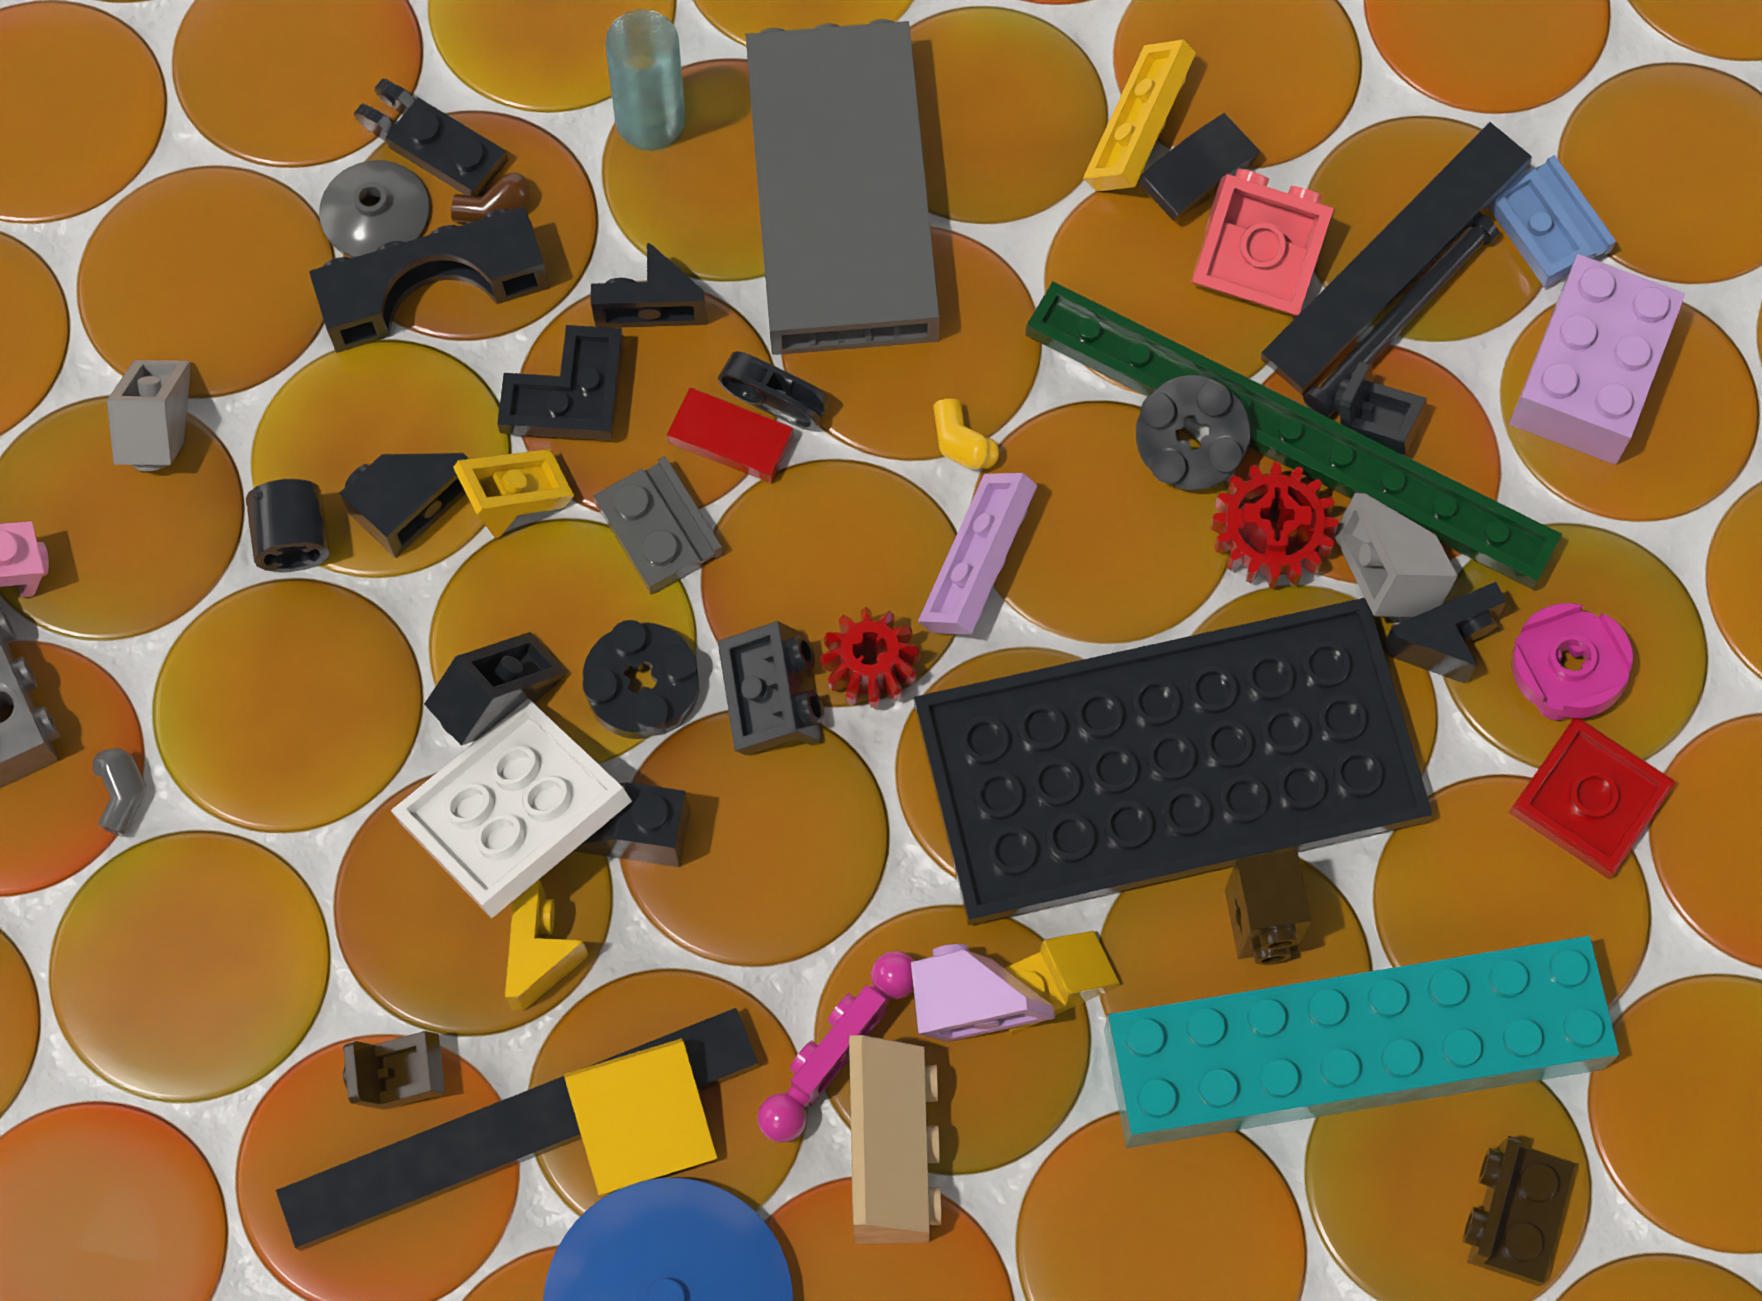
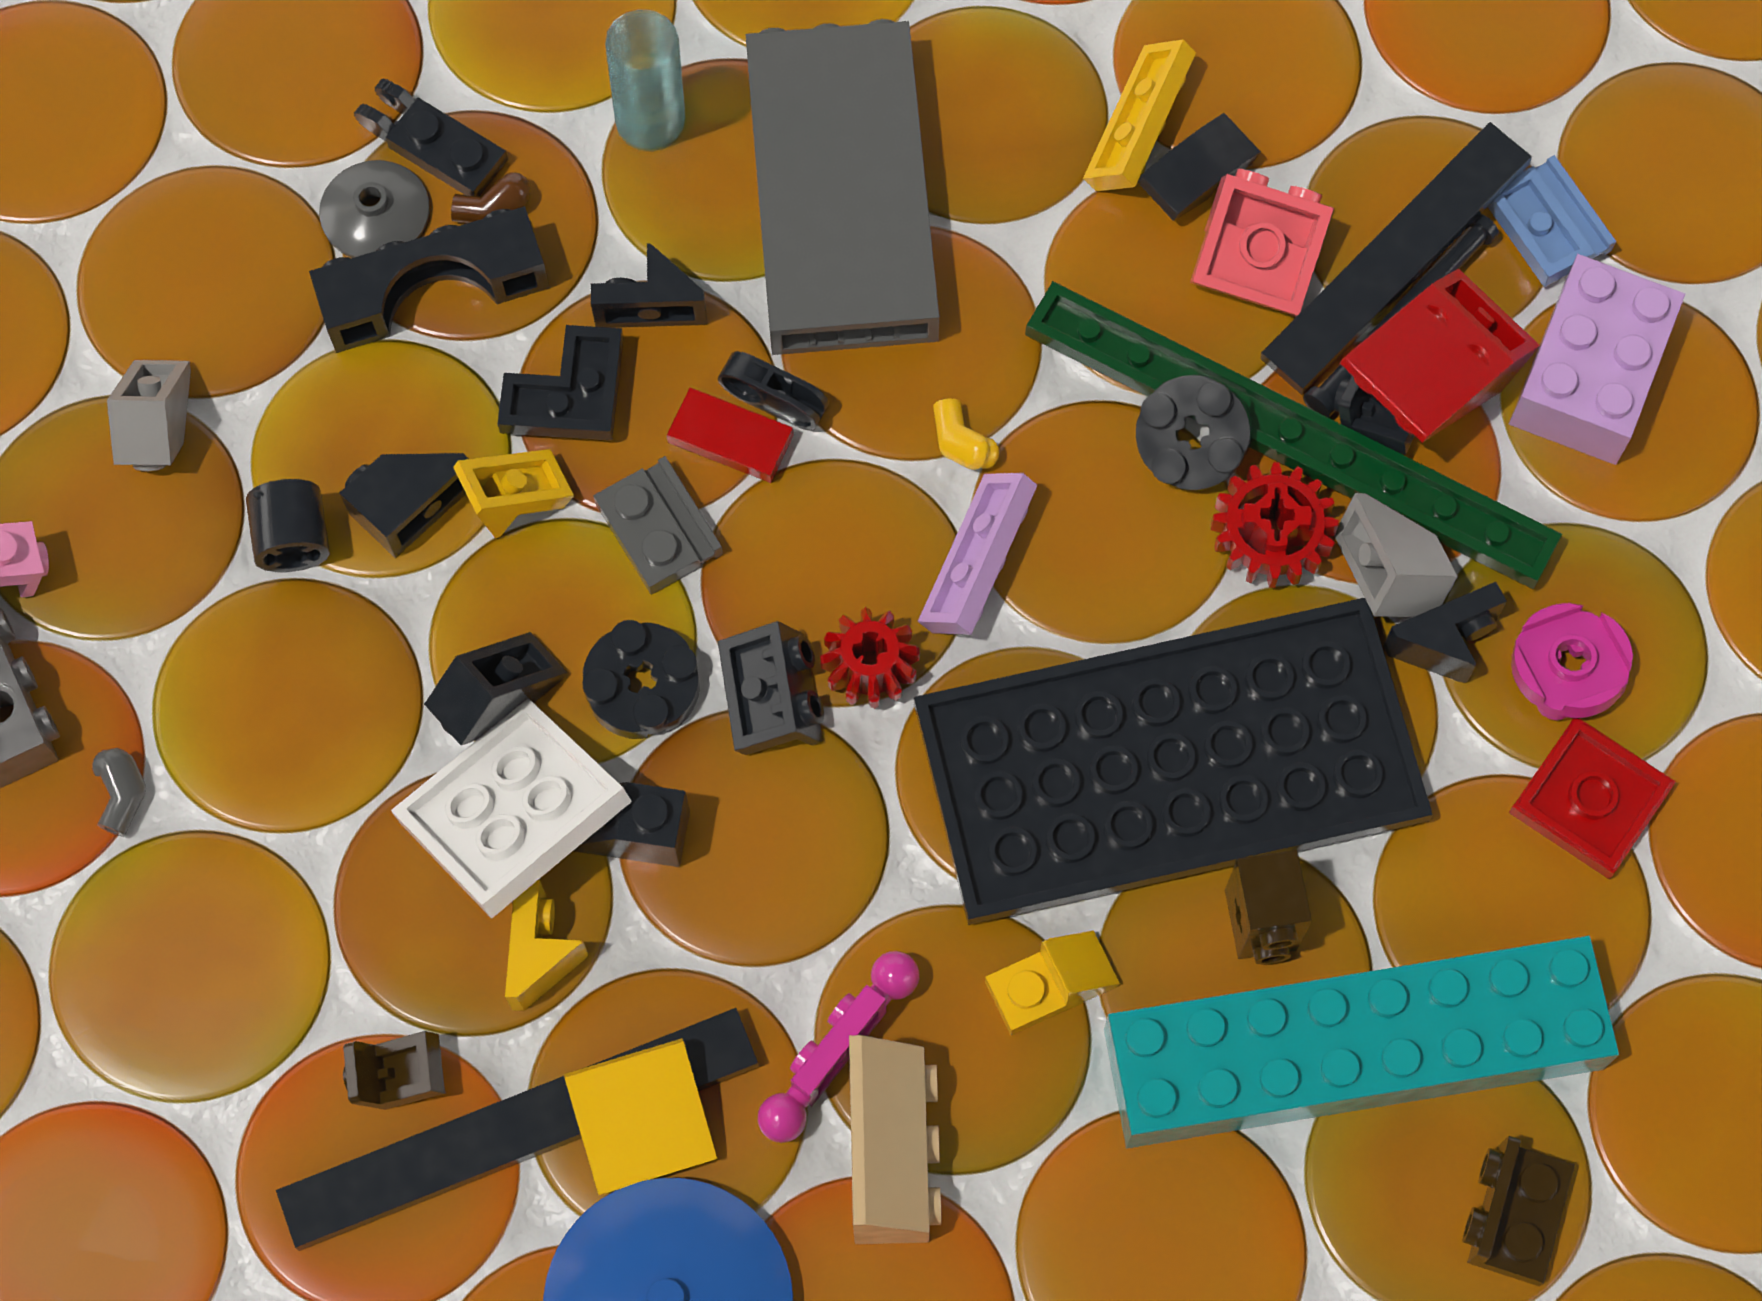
lavender slope [911,944,1055,1042] -> none
none -> red slope [1340,268,1540,443]

